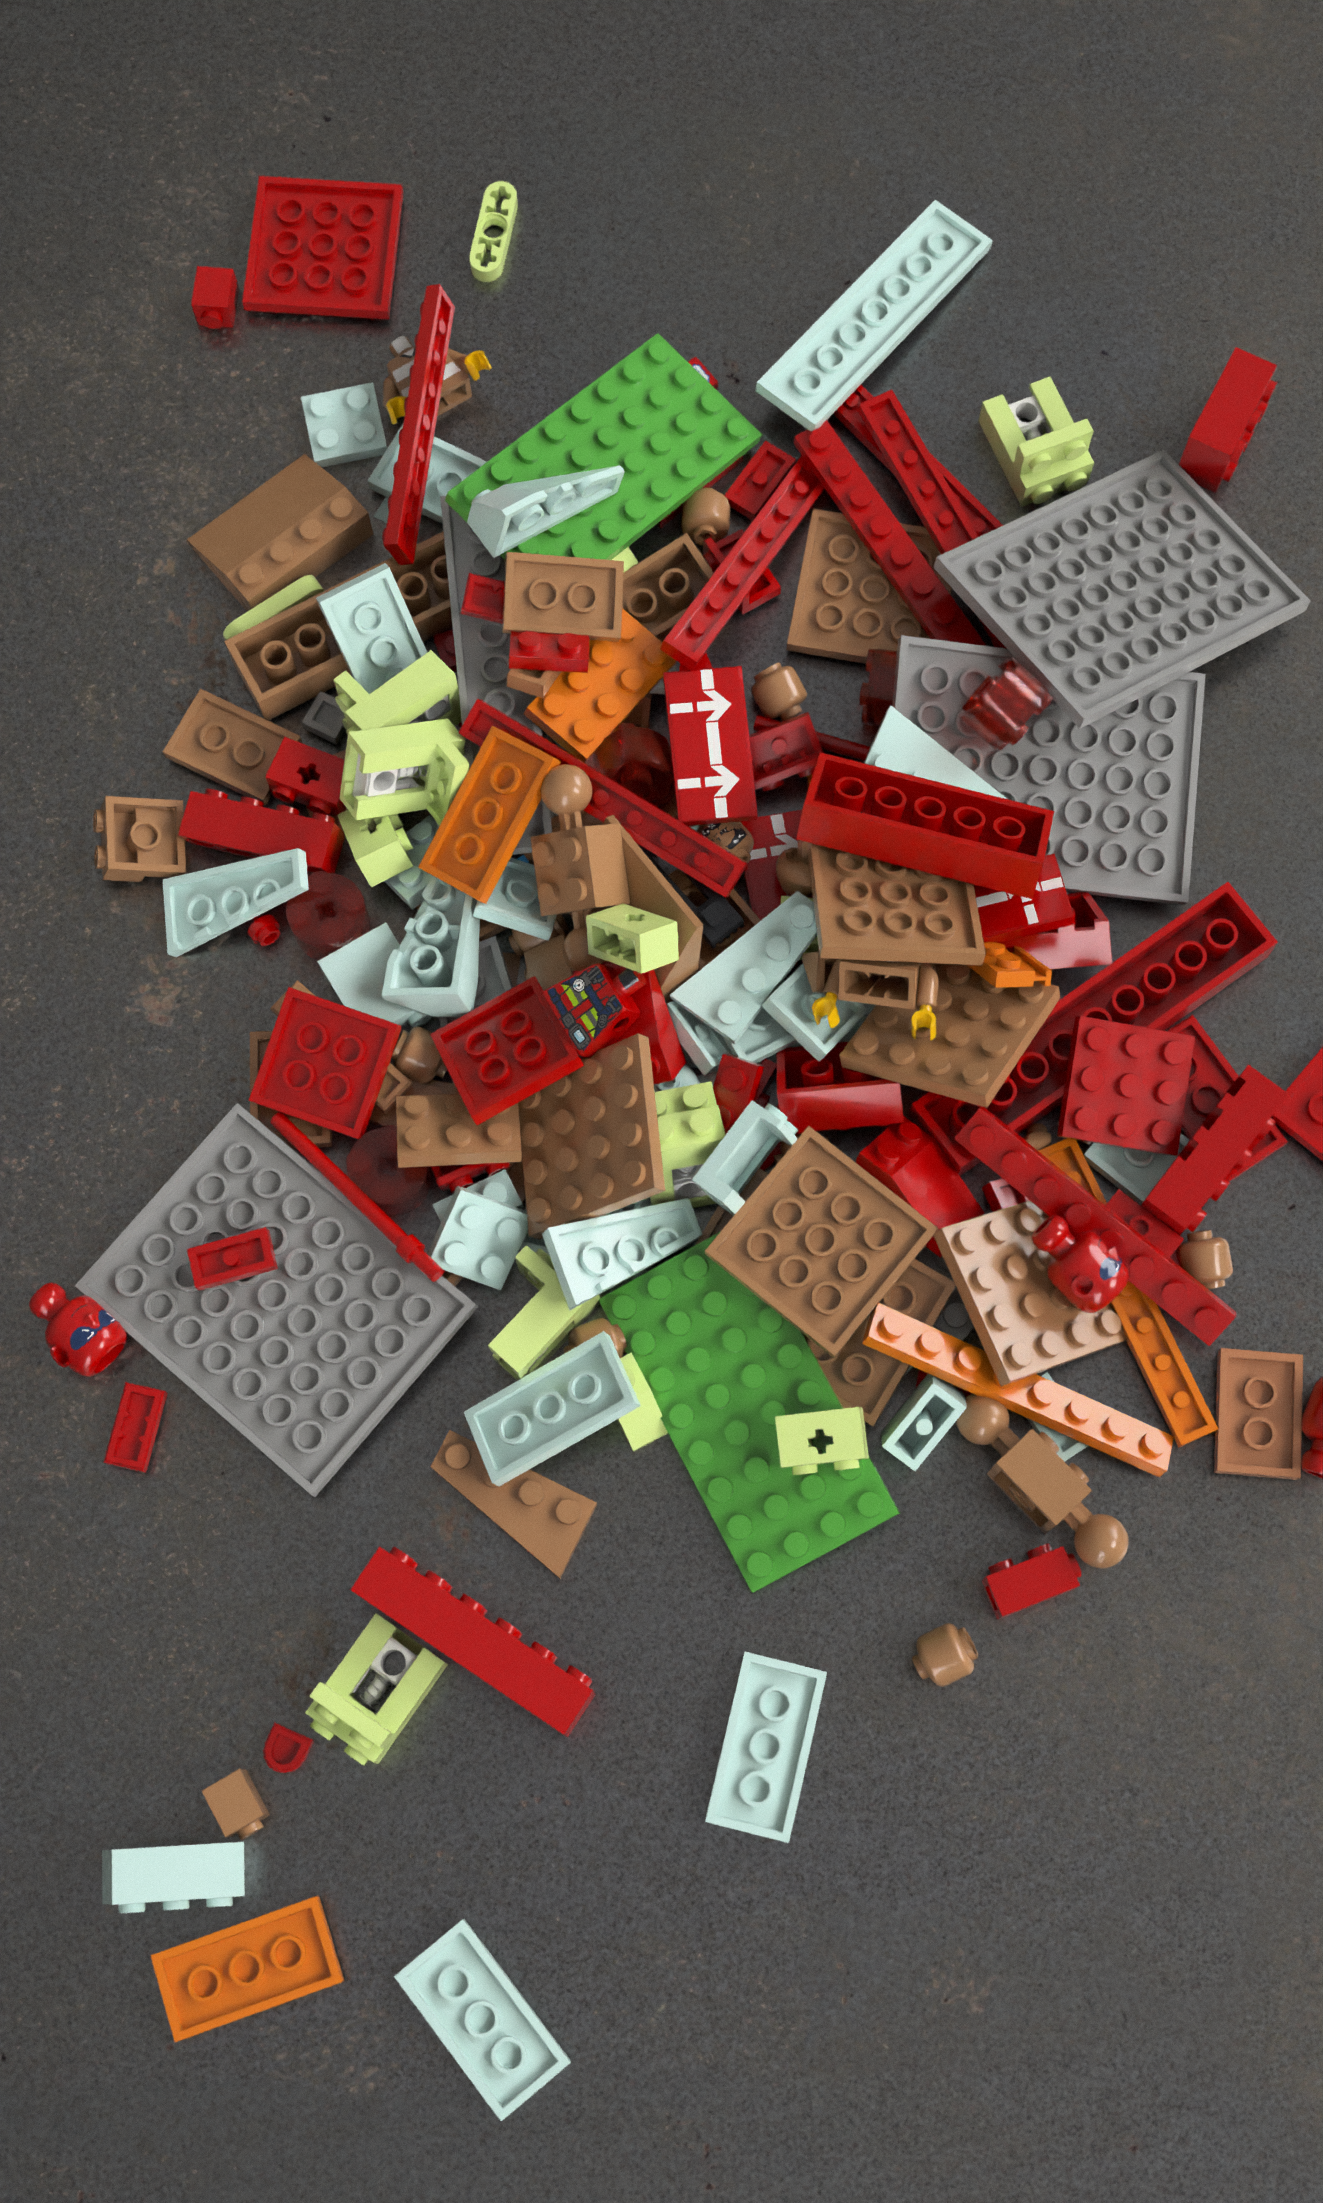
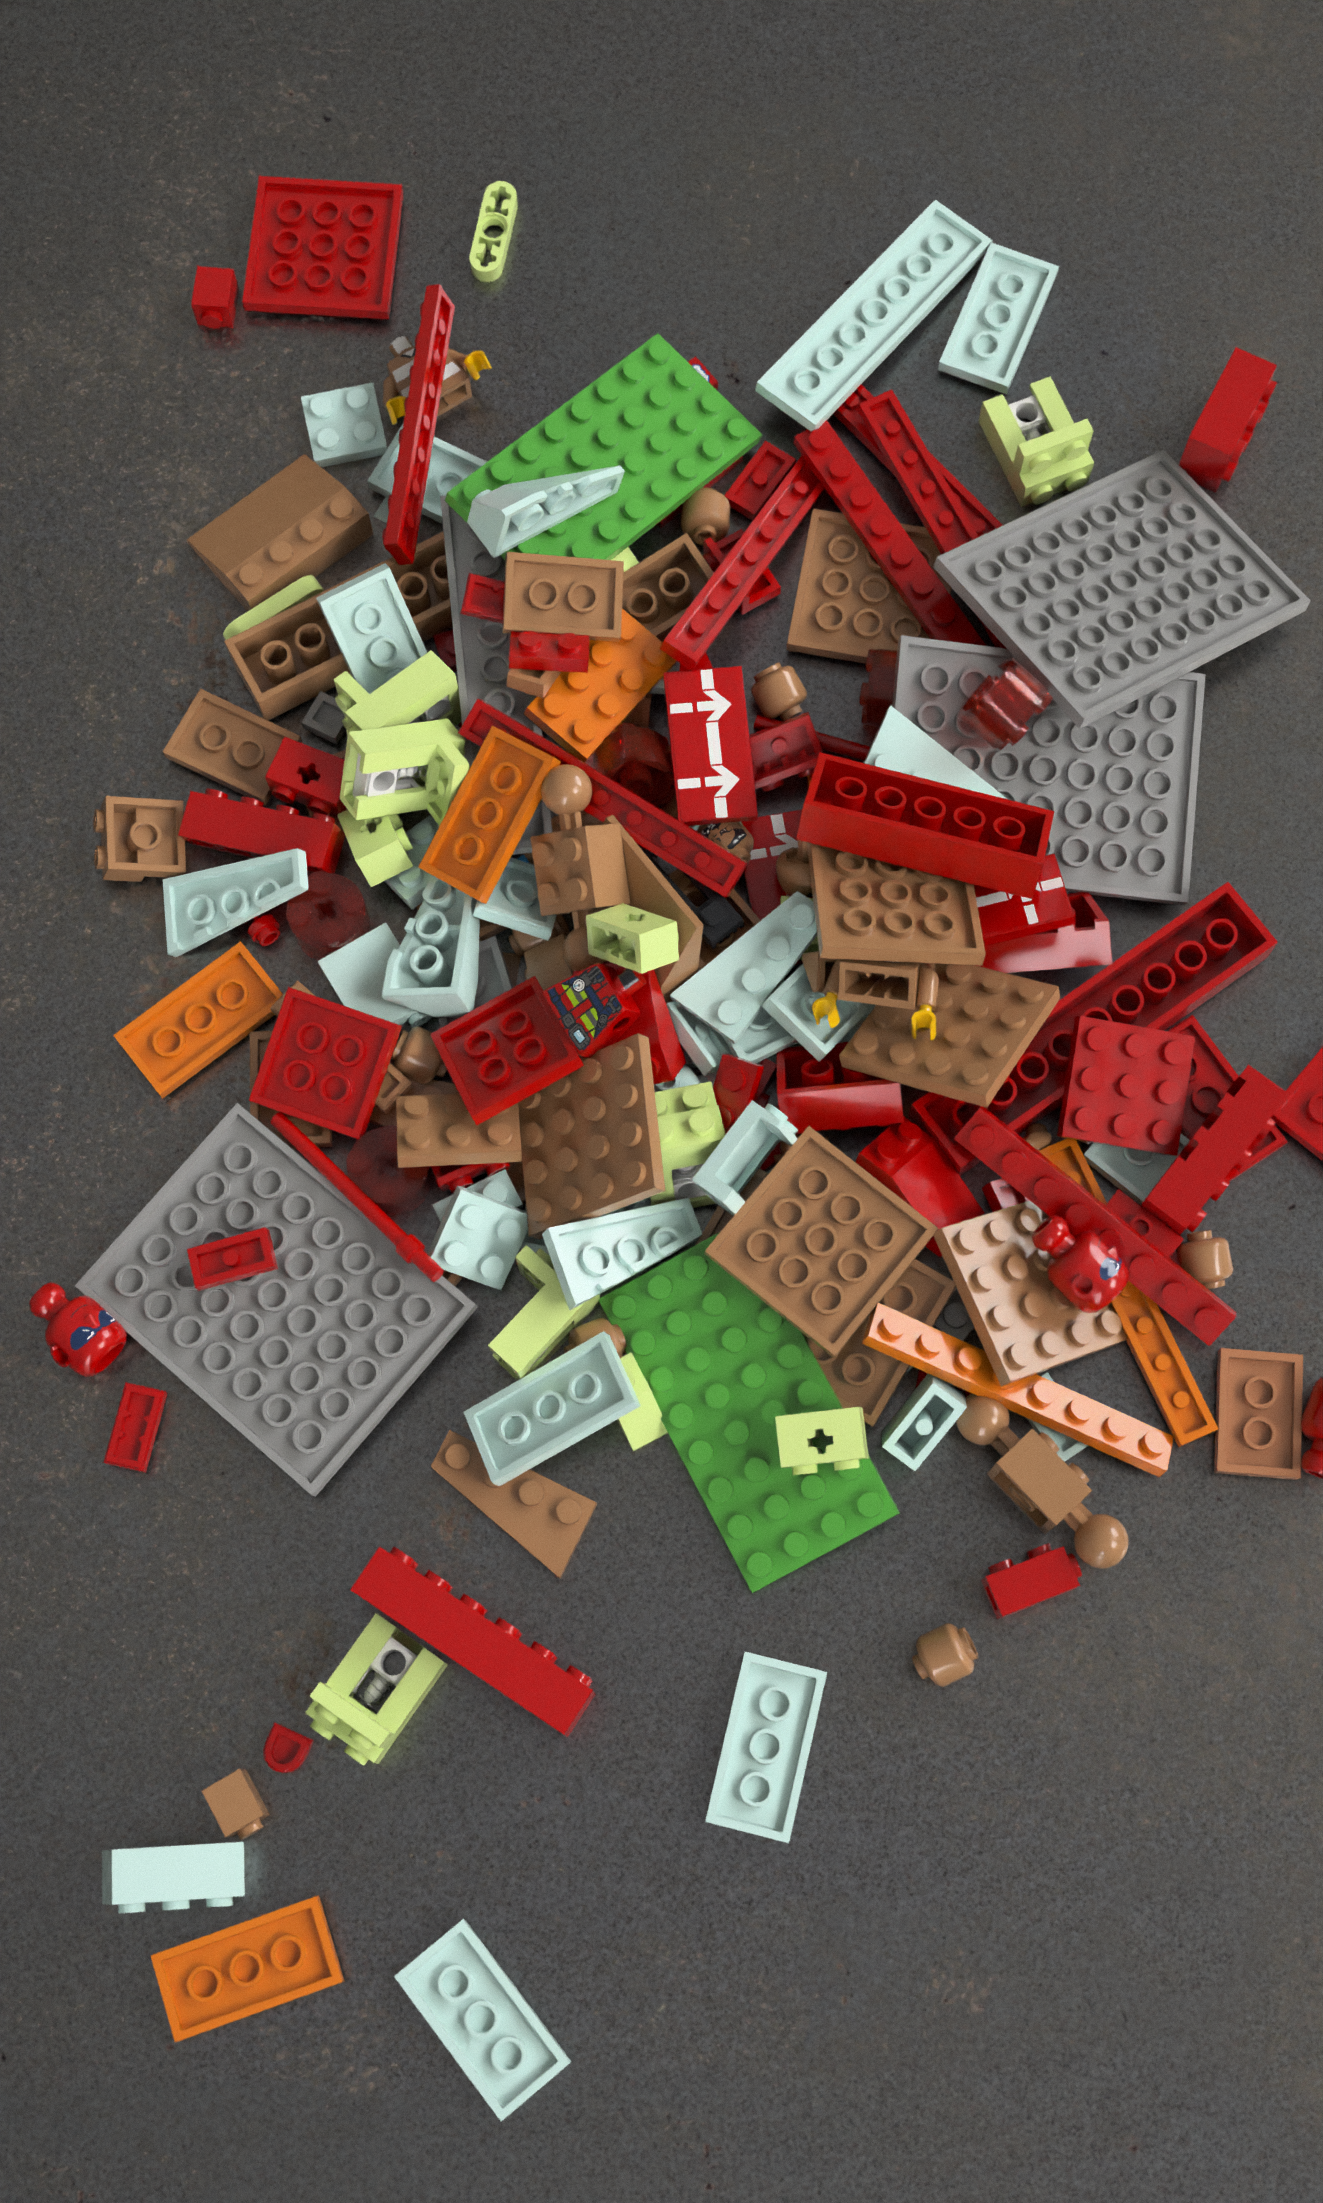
orange plate [967,942,1052,988] -> none
none -> orange plate [113,941,283,1099]
none -> light aqua plate [938,243,1059,394]

